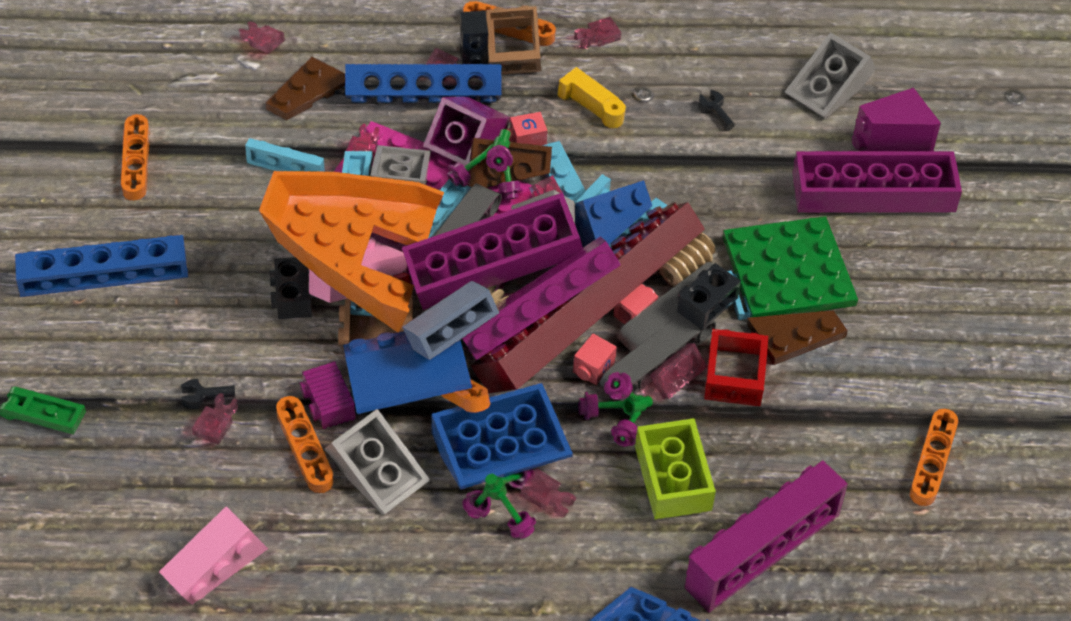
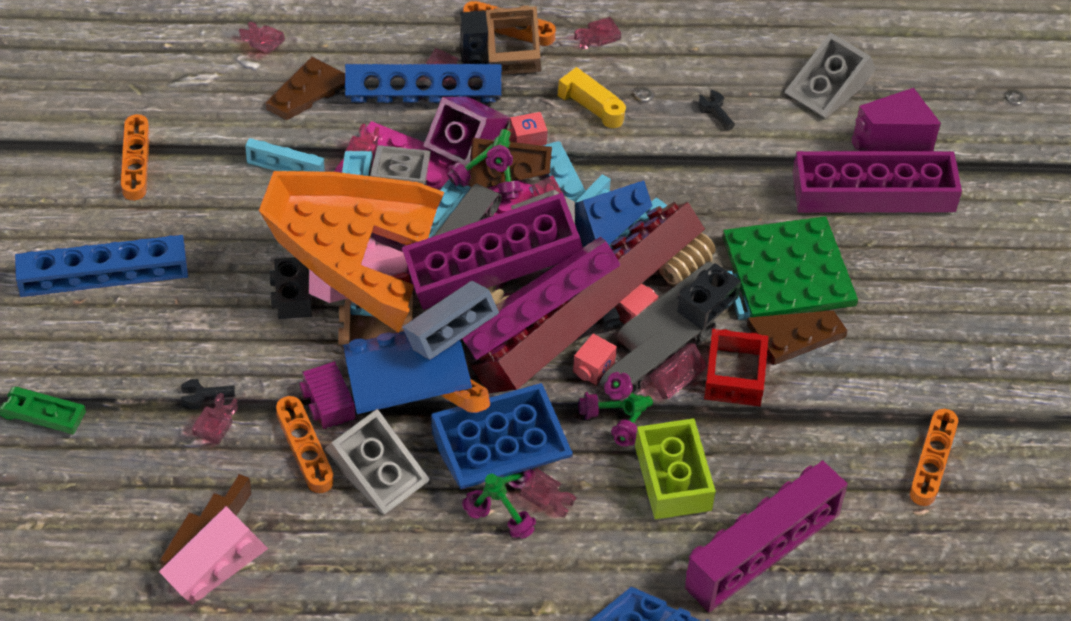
none -> reddish brown slope [160,474,252,568]
none -> black bar [575,308,622,341]

